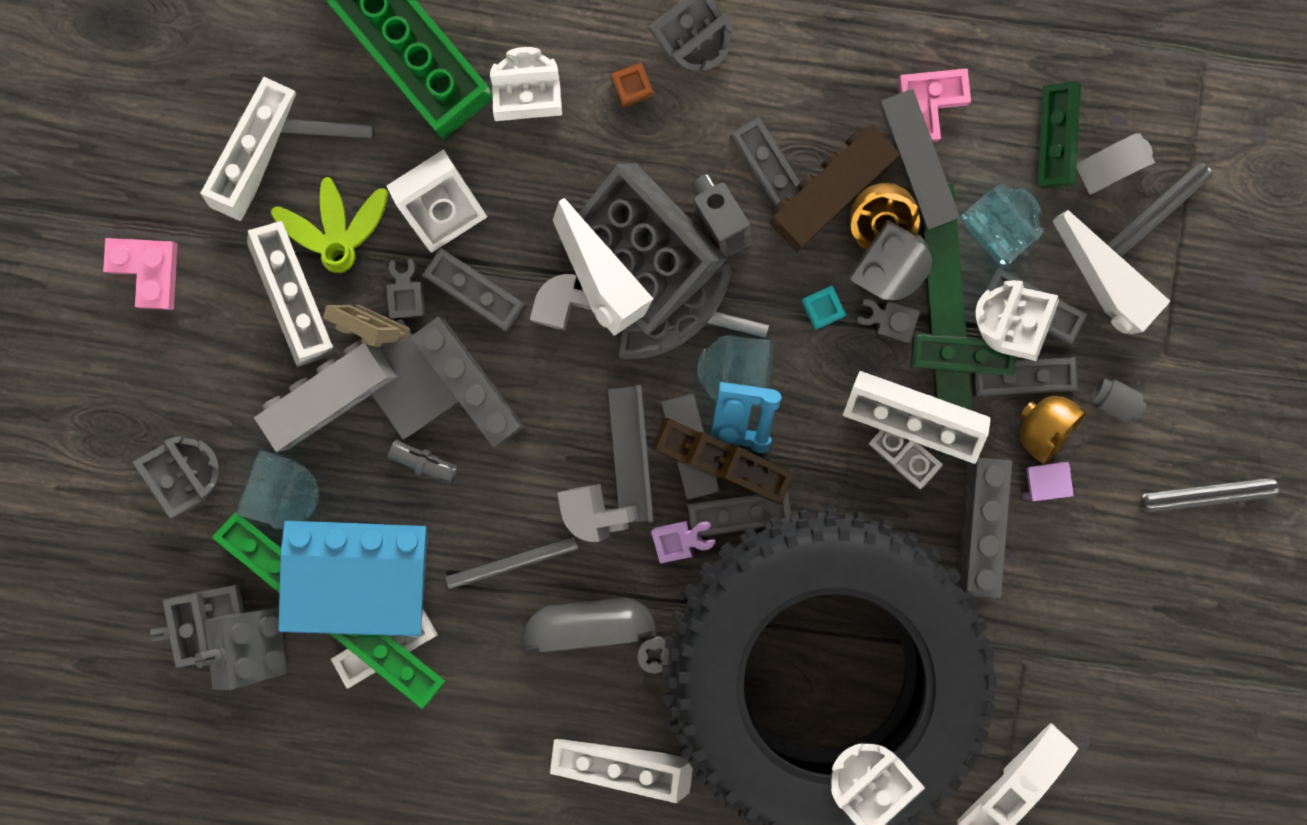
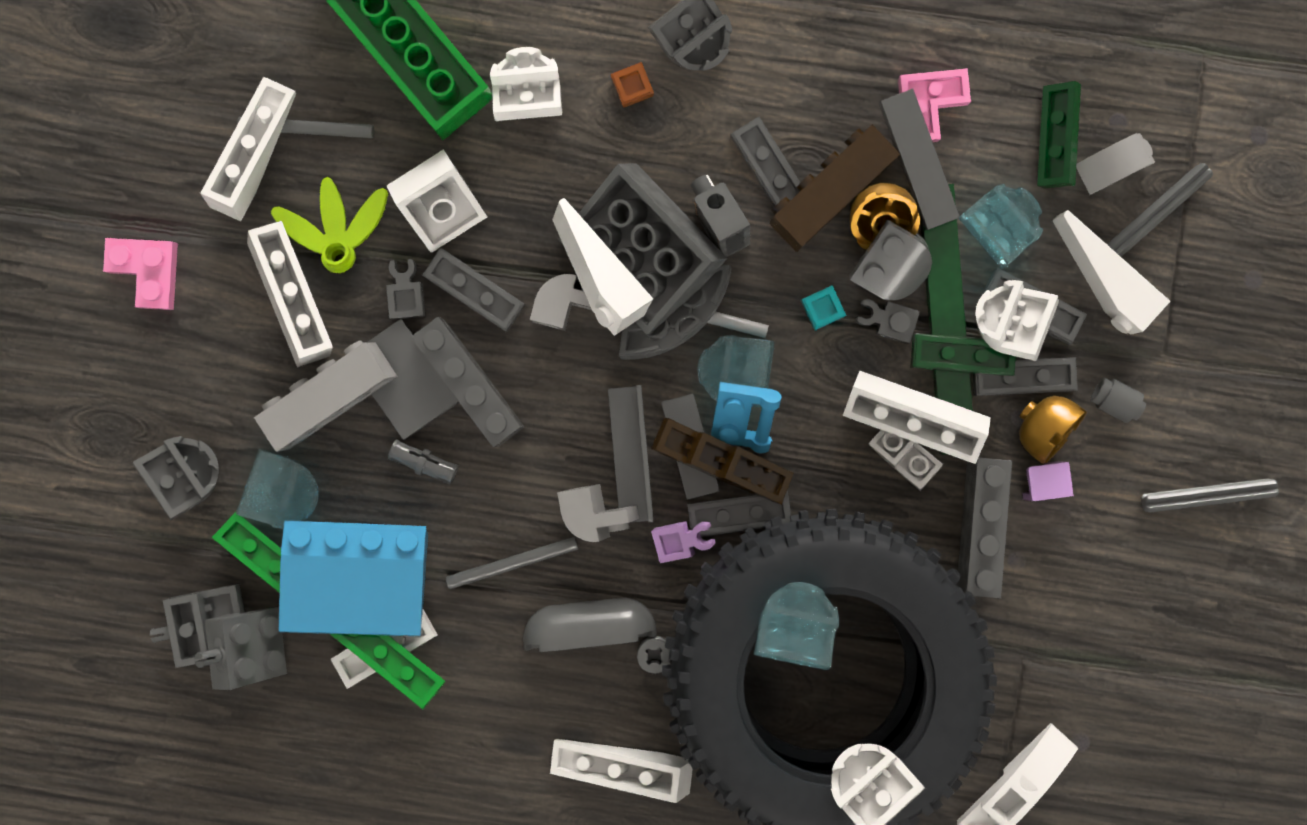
dark tan plate [323,305,410,347] -> none
none -> clear light blue slope [754,582,839,670]

